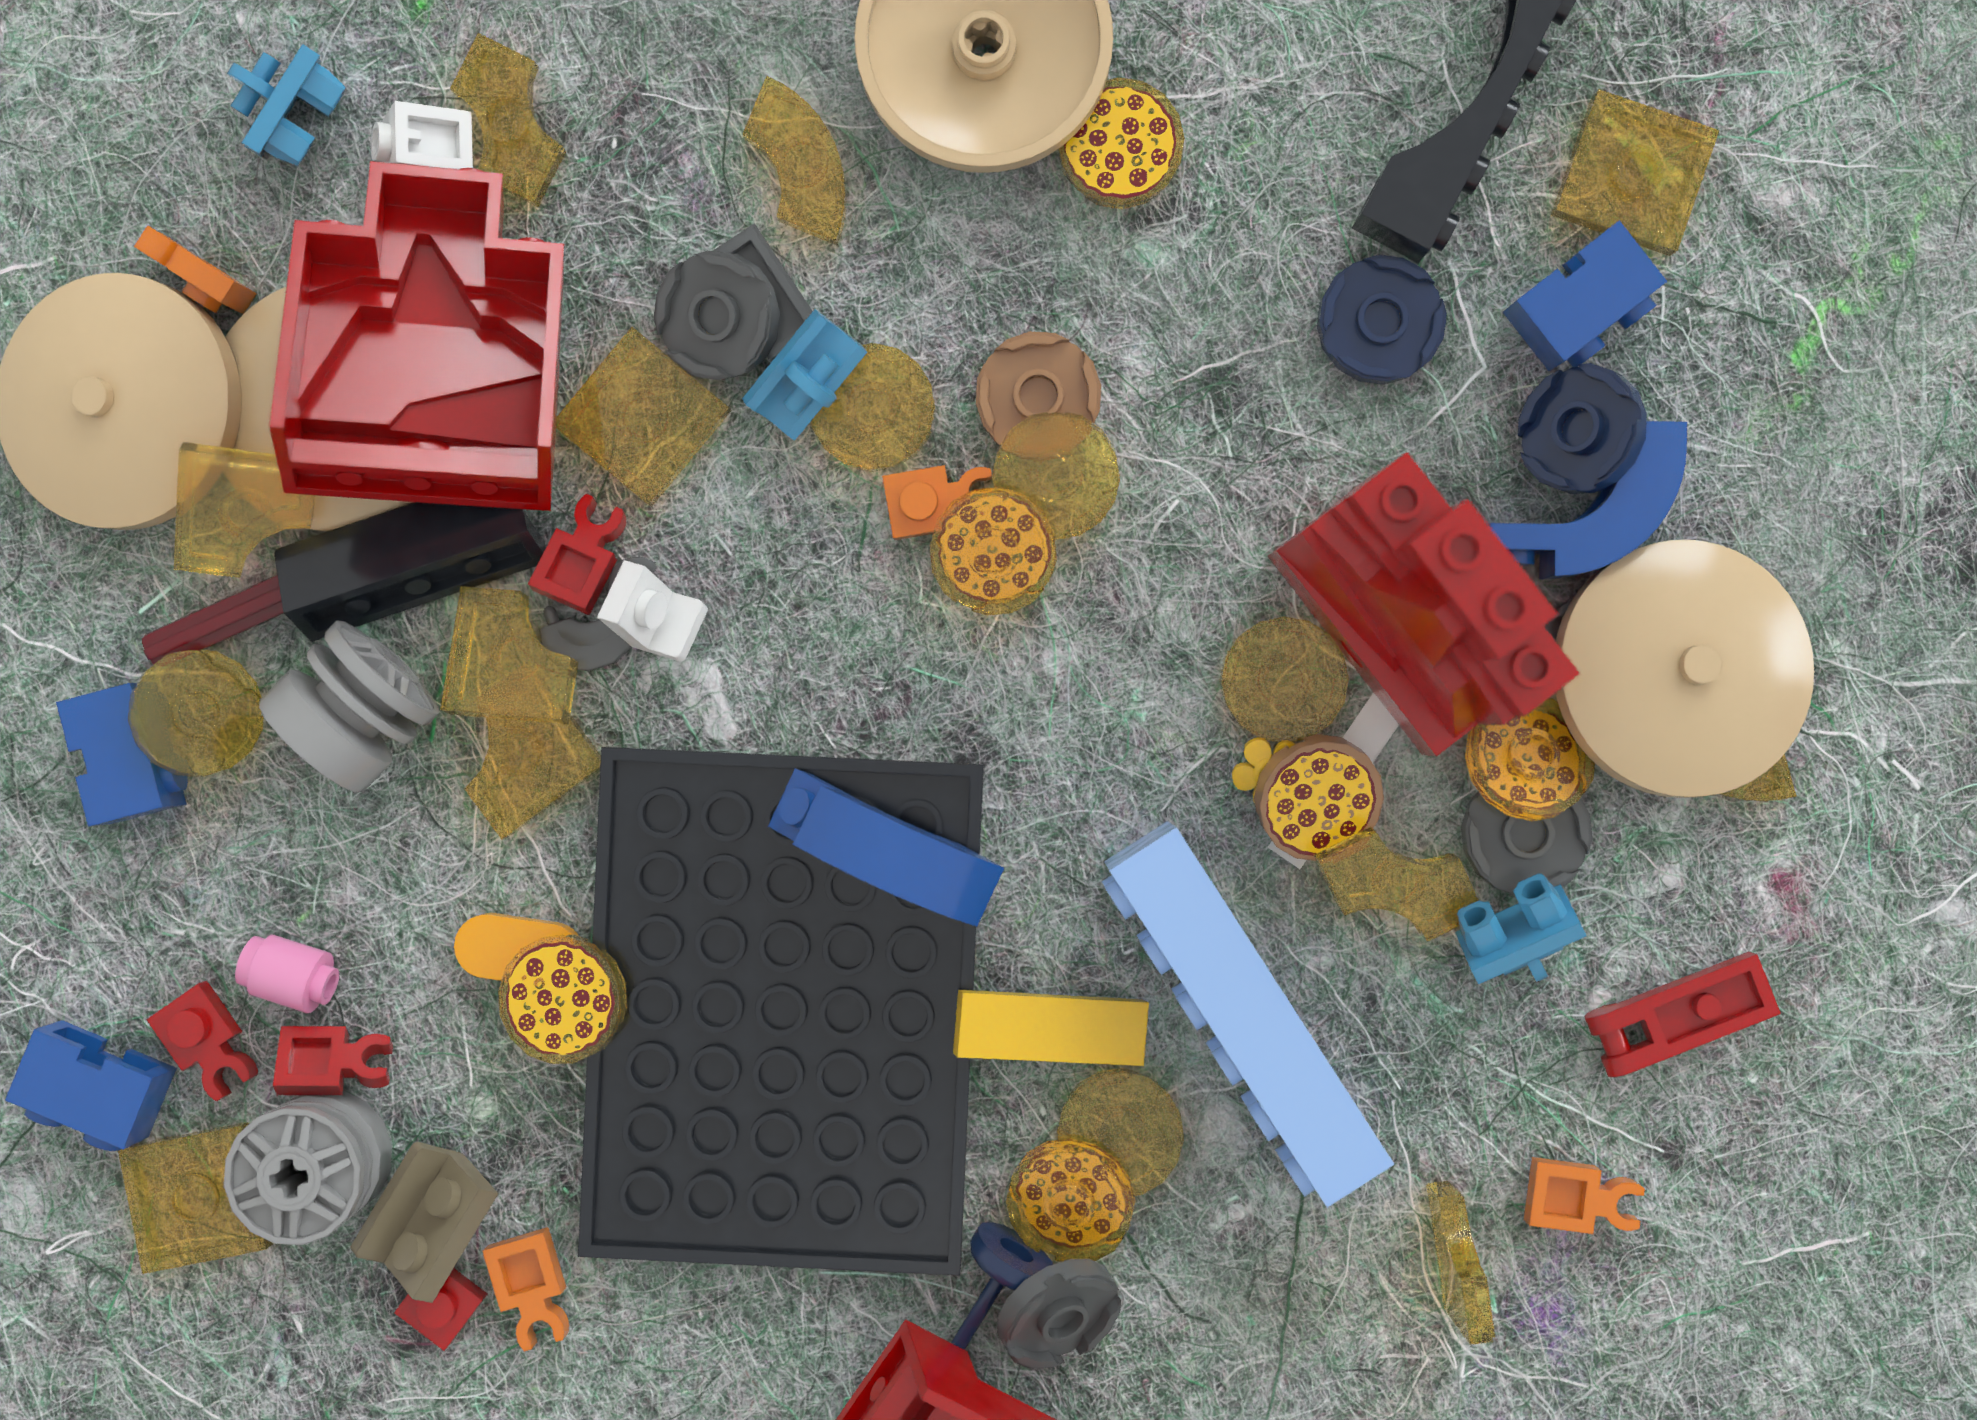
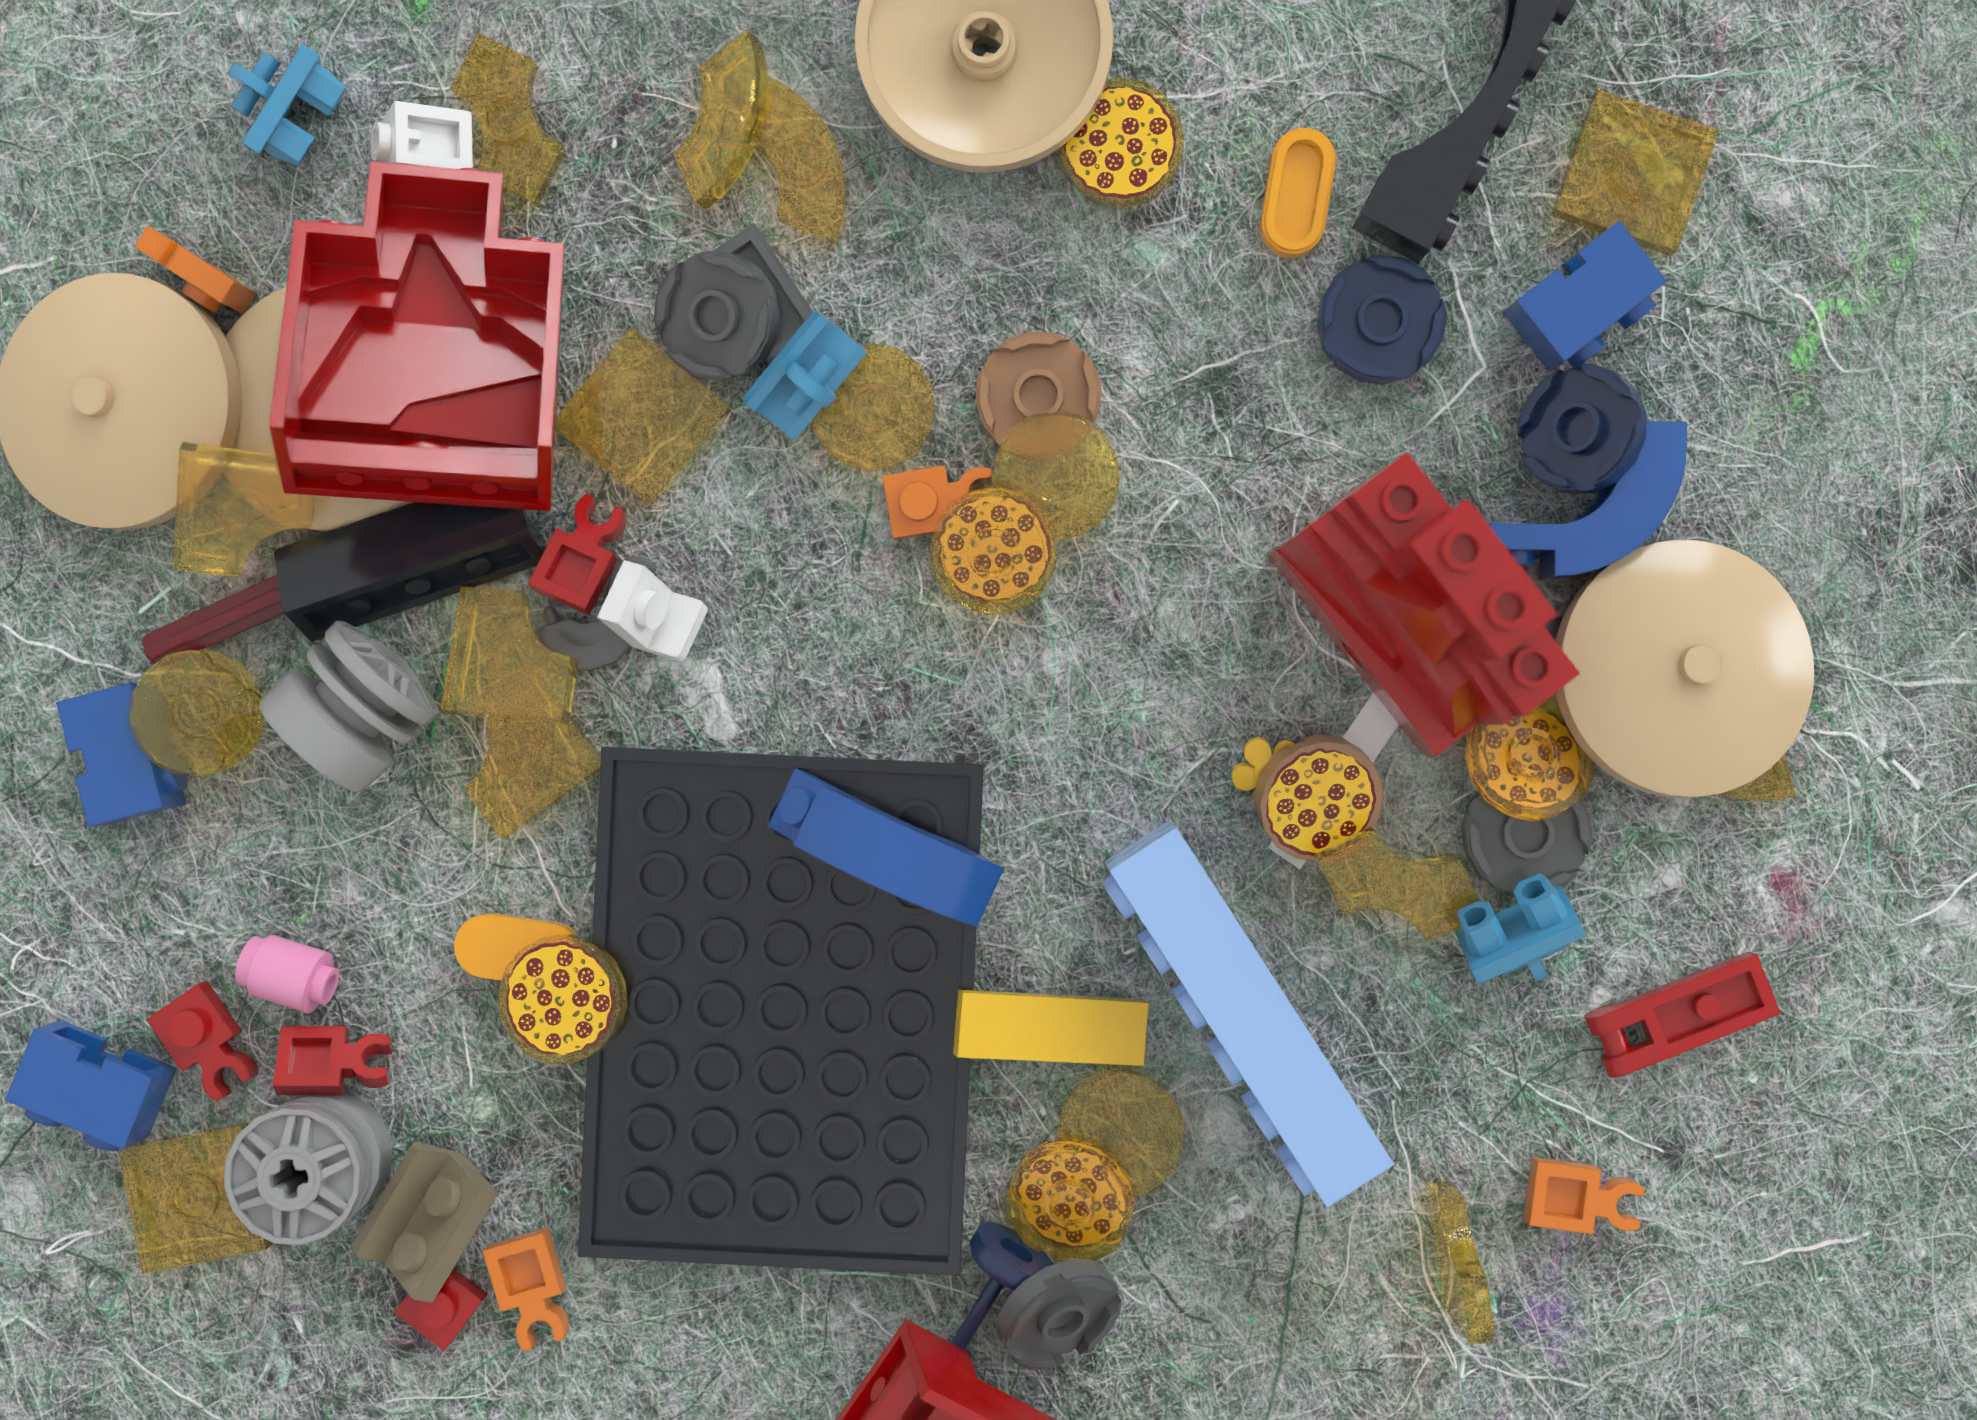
clear yellow tile [1219,616,1349,742] -> none
none -> clear yellow tile [673,30,768,210]
none -> light orange tile [1259,128,1336,259]

